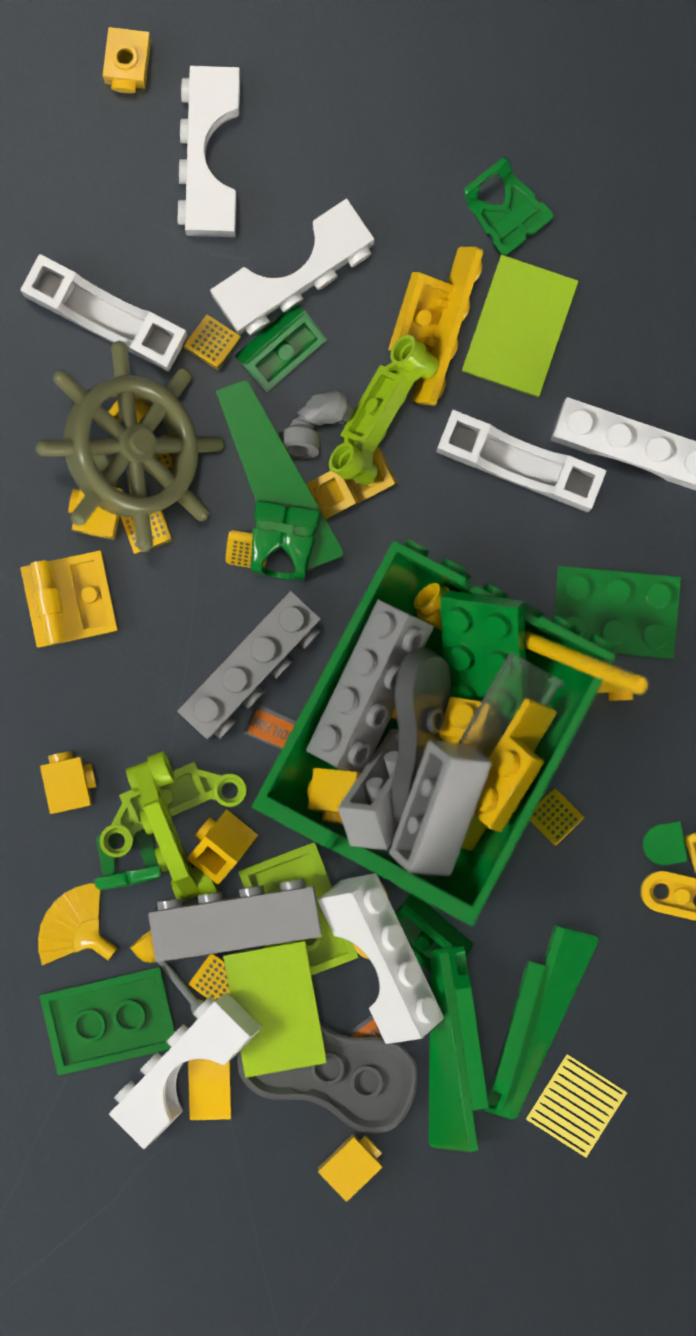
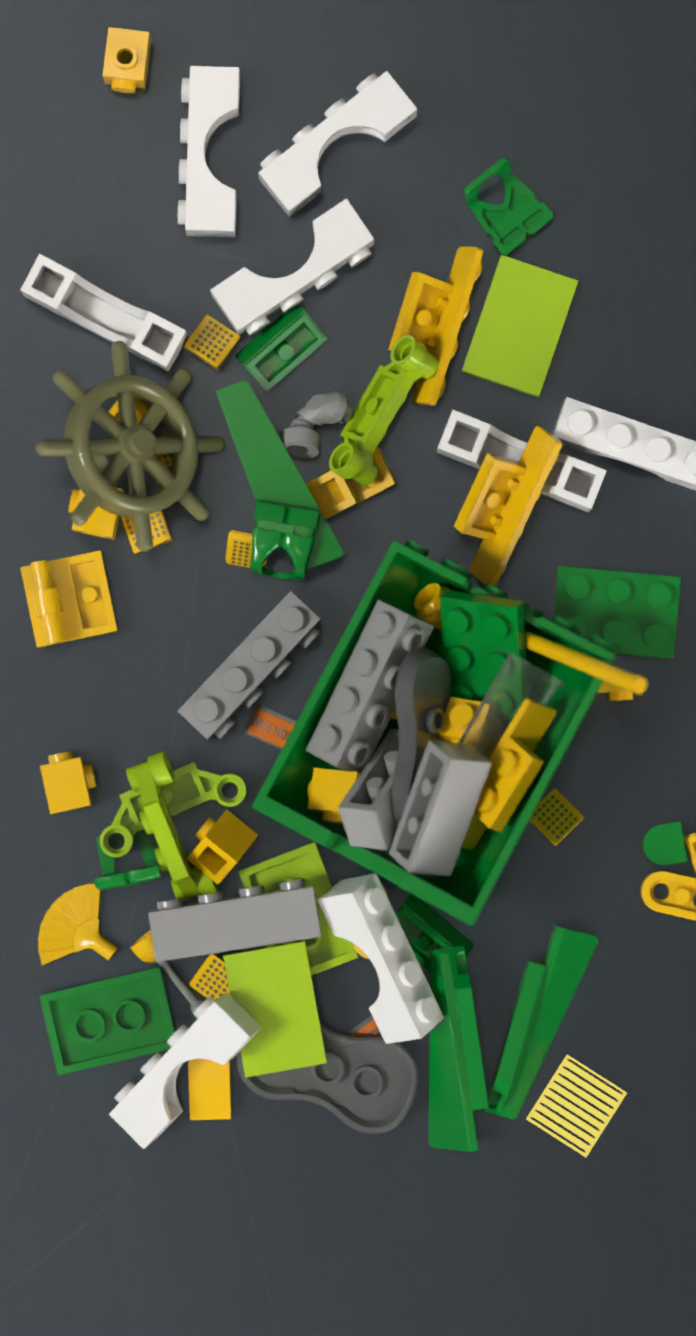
yellow brick [318,1133,382,1202] -> none
none -> white arch [258,71,418,218]
none -> yellow bracket [454,426,562,587]

